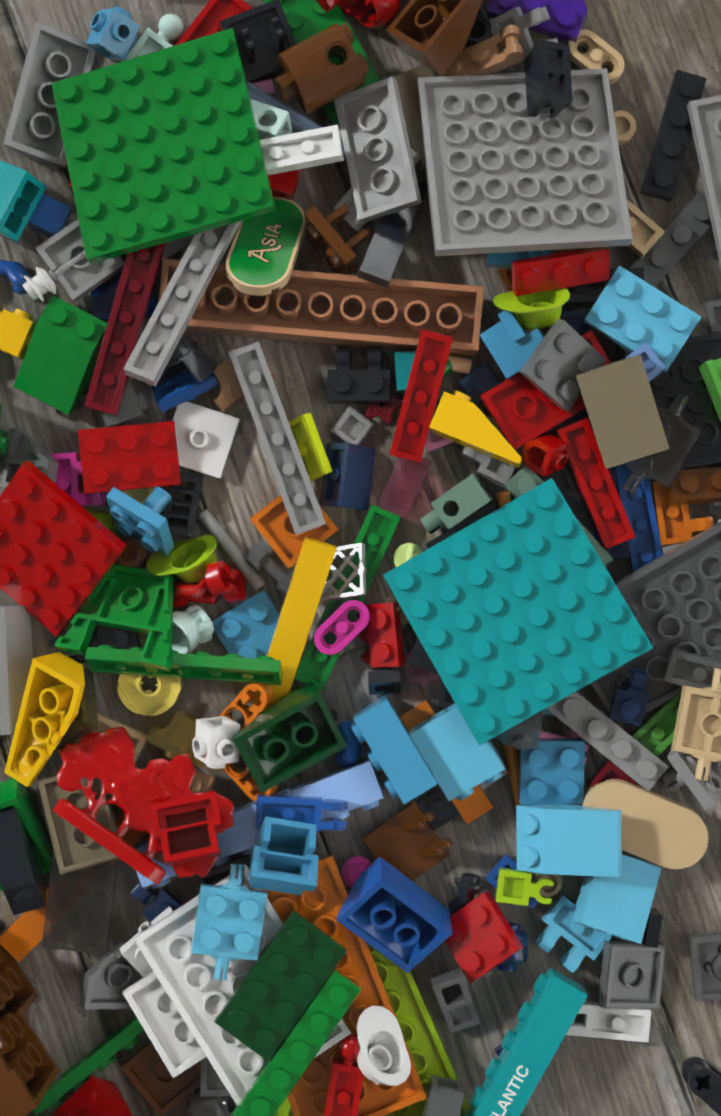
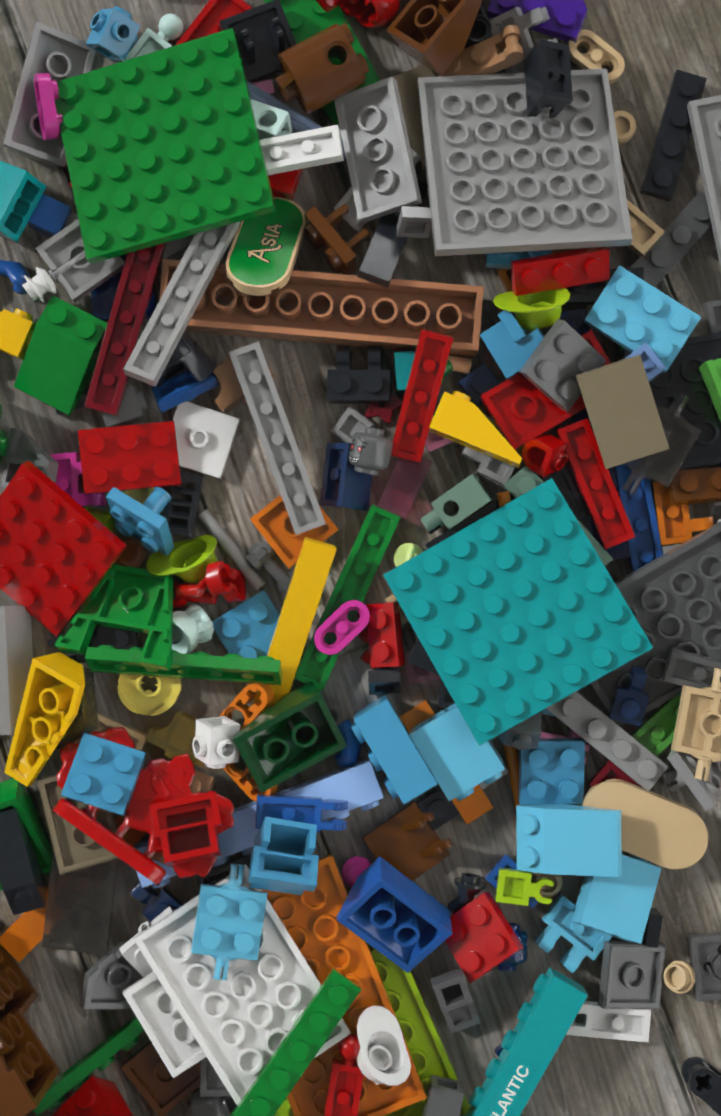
dark green plate [214,909,347,1061] -> none
neon yellow plate [289,412,333,482] -> none
light grey window [319,543,367,602] -> none
none -> dark pink plate [34,73,63,140]
none -> dark azure plate [61,733,147,817]
none -> dark grey head [348,426,393,475]
none -> light grey plate [397,206,432,238]
none -> tan plate [663,960,695,994]

